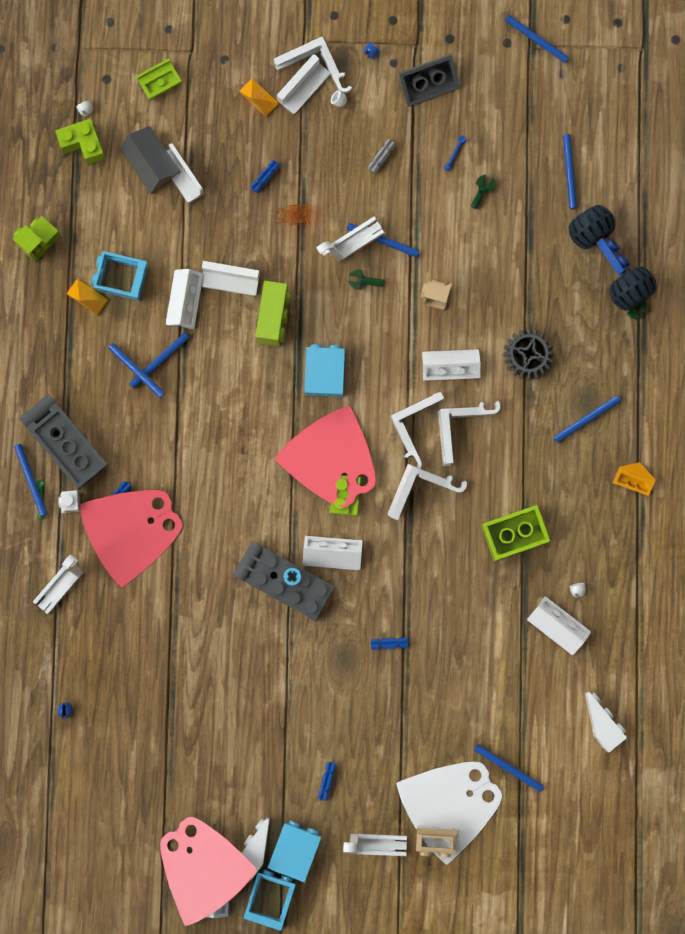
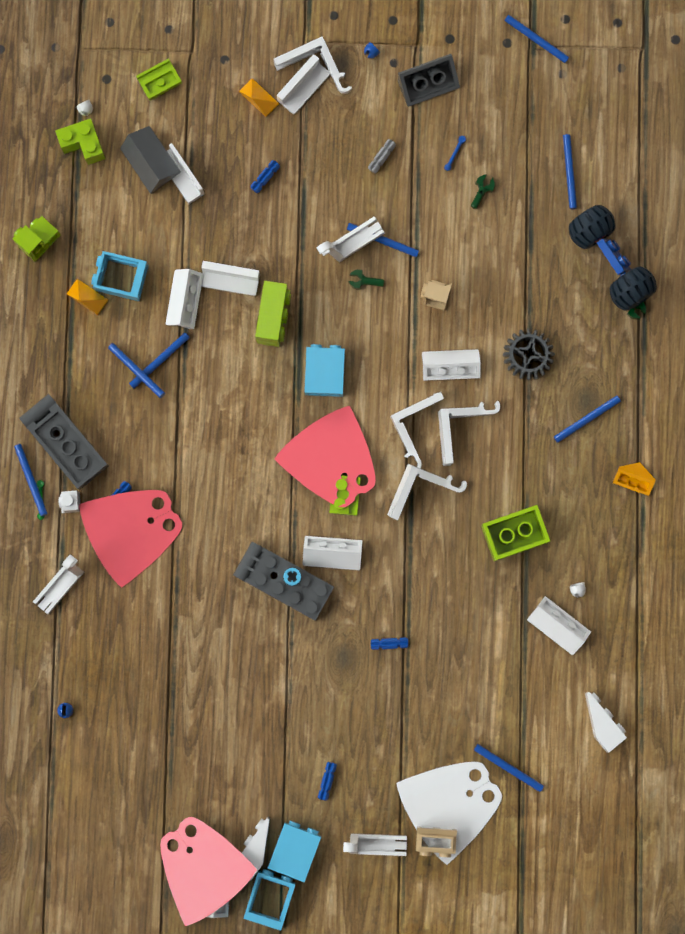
clear orange plate [276,203,310,225] -> none
white hinge [331,90,347,107] -> none

